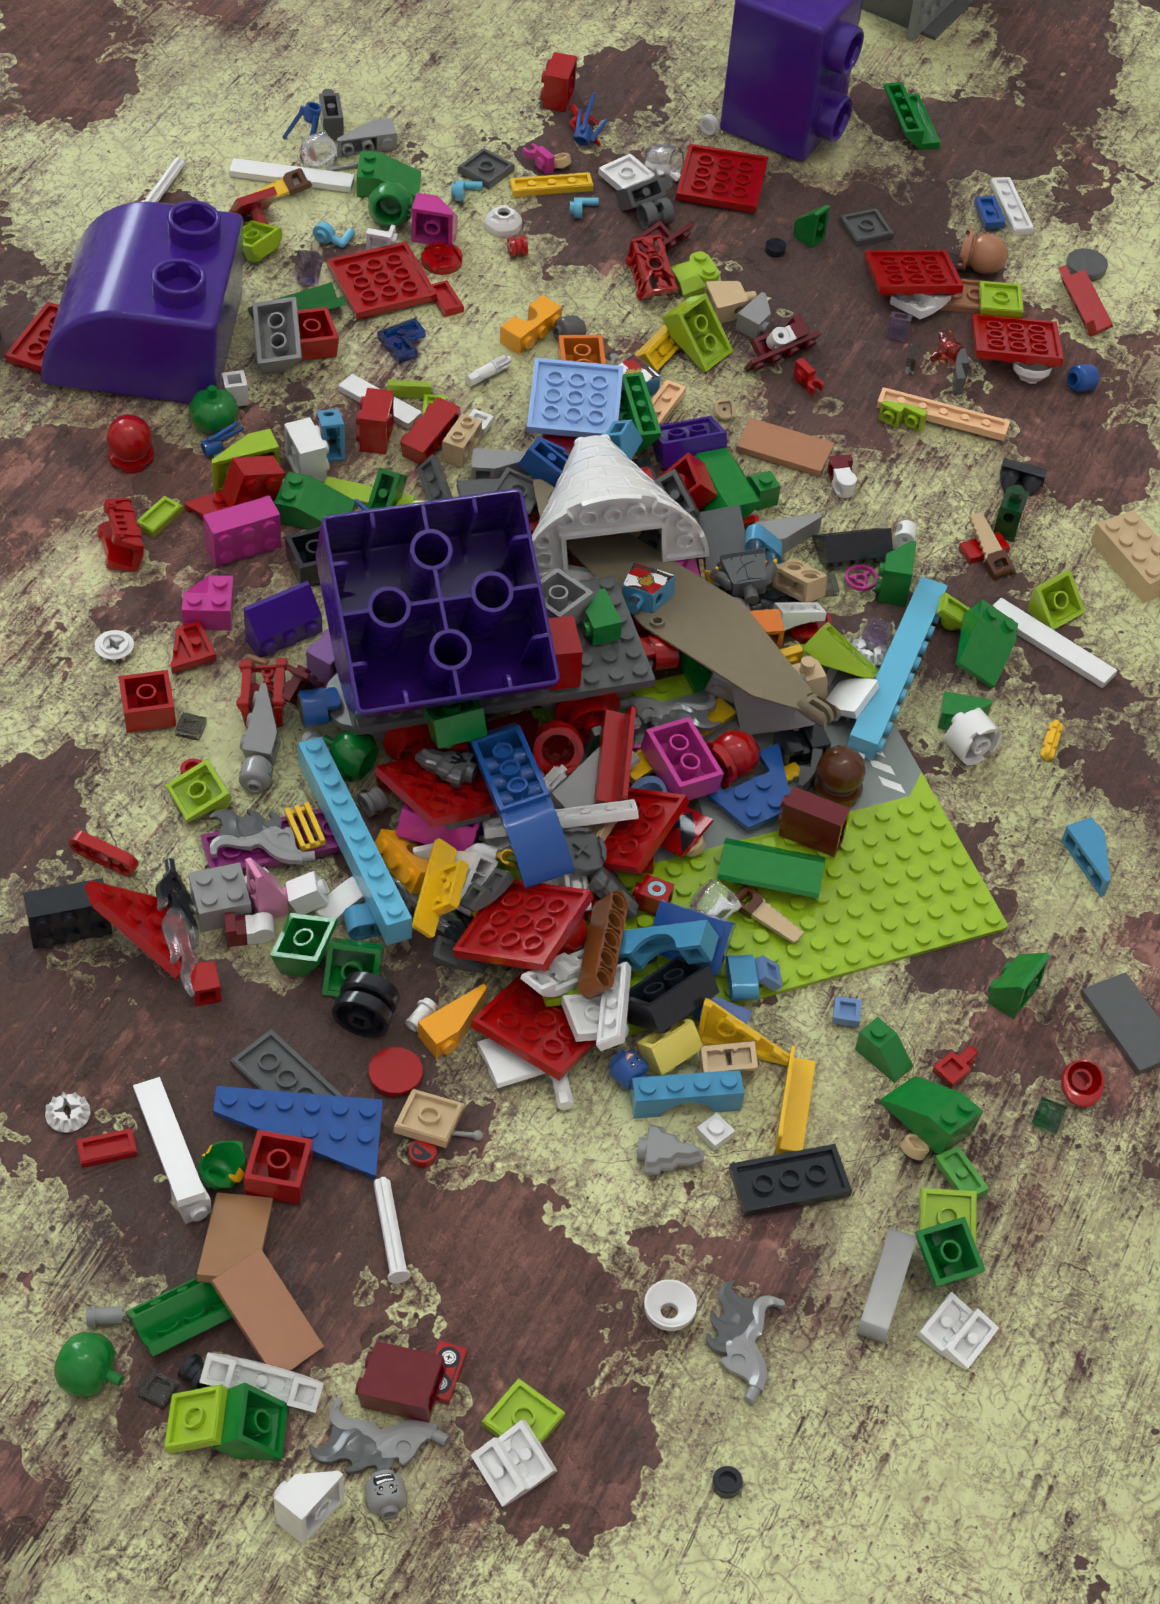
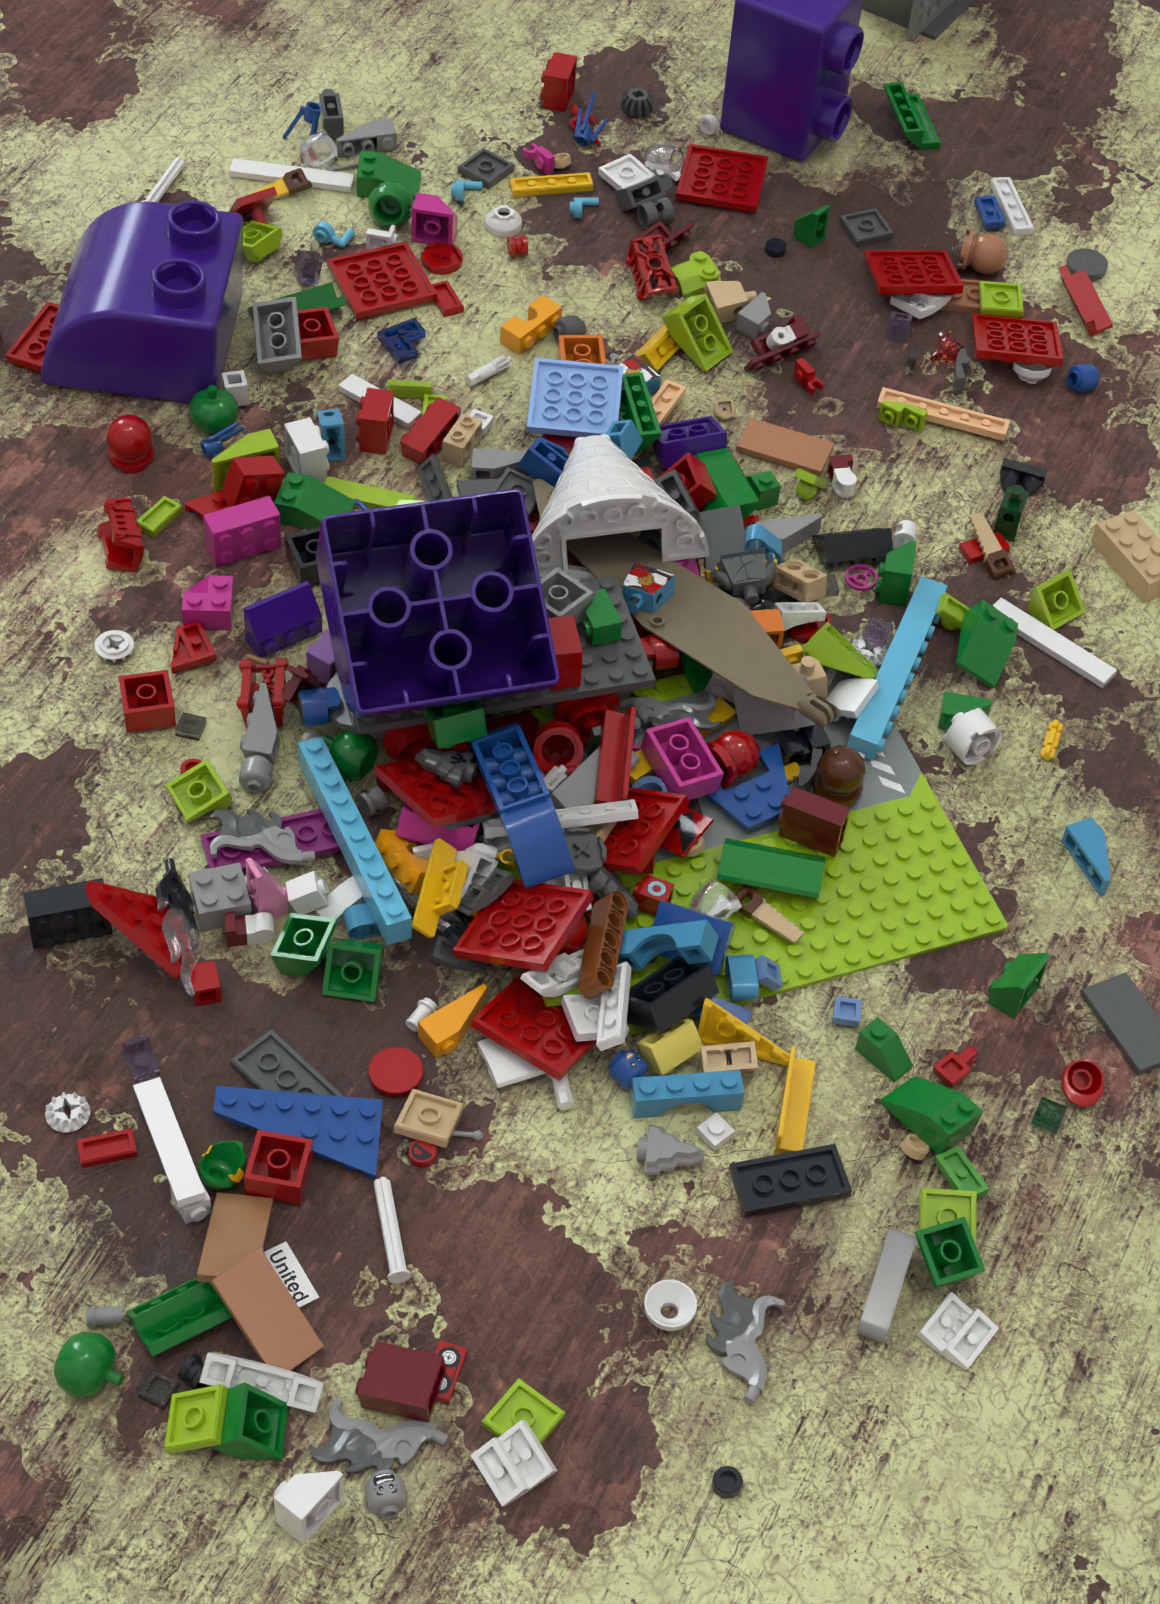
red beam [68,831,139,877] -> none
yellow tile [284,802,325,852] -> none
black wheel [332,972,400,1038] -> none
green slope [367,467,408,509] -> none
none -> clear purple bracket [122,1035,161,1083]
none -> white sticker [264,1242,319,1307]
none -> dark grey gear [621,86,654,118]
none -> lime tile [794,468,828,500]

